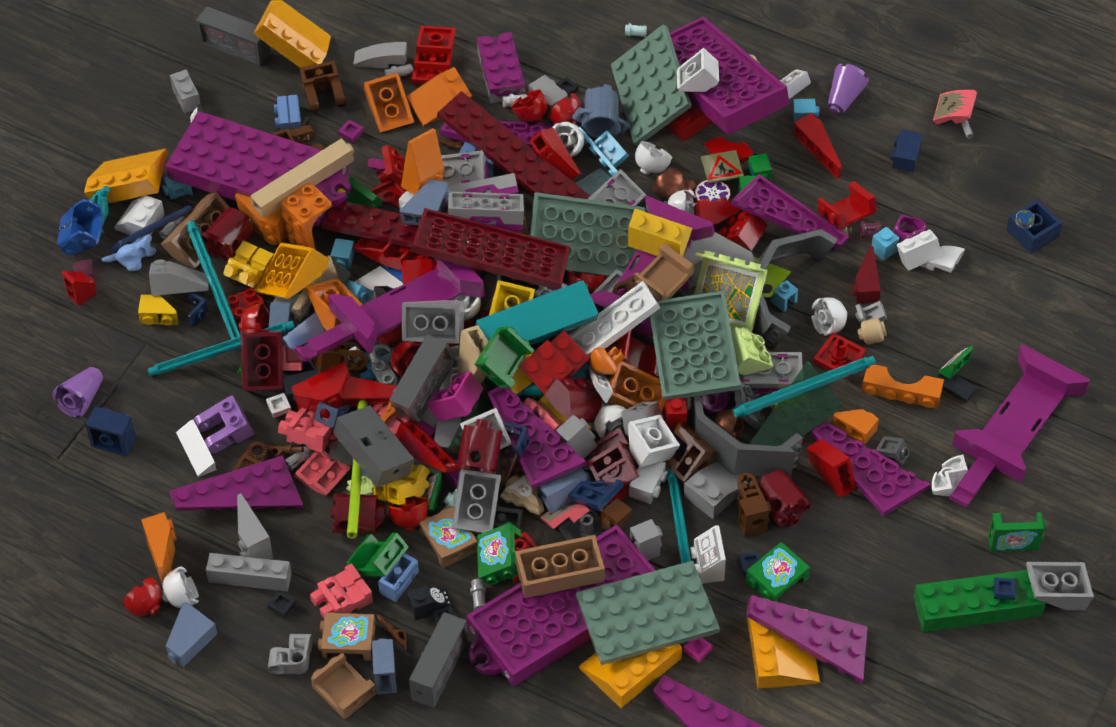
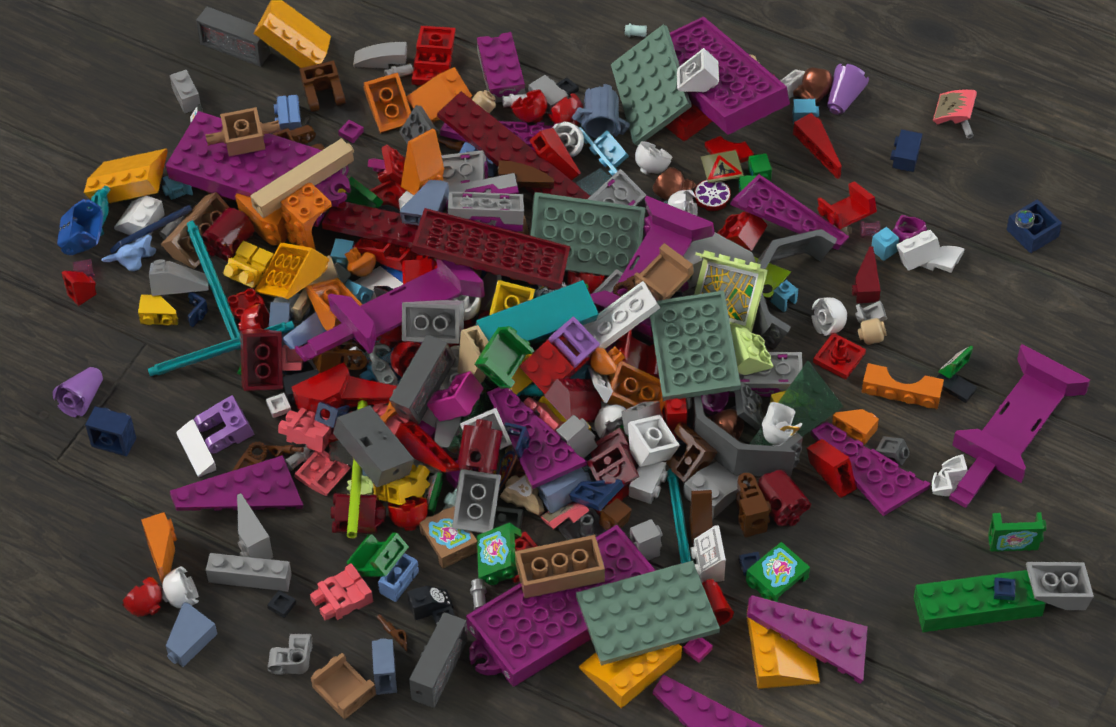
panel [318,613,375,660] -> none
yellow slope [628,209,692,256] -> none
red slope [693,198,741,226] -> none
teal piece [733,356,876,418] -> none
none -> medium nougat brick [205,107,281,156]
none -> orange piece [345,247,376,277]
none -> dark grey plate [400,105,439,145]
none -> tan head [472,90,496,114]
none -> reddish brown slope [498,160,554,188]
none -> medium lavender plate [548,316,600,368]
none -> reddish brown slope [690,490,712,544]
none -> red plant [702,579,734,626]
none -> white helmet [762,402,802,446]
none -> copper piece [793,67,833,104]

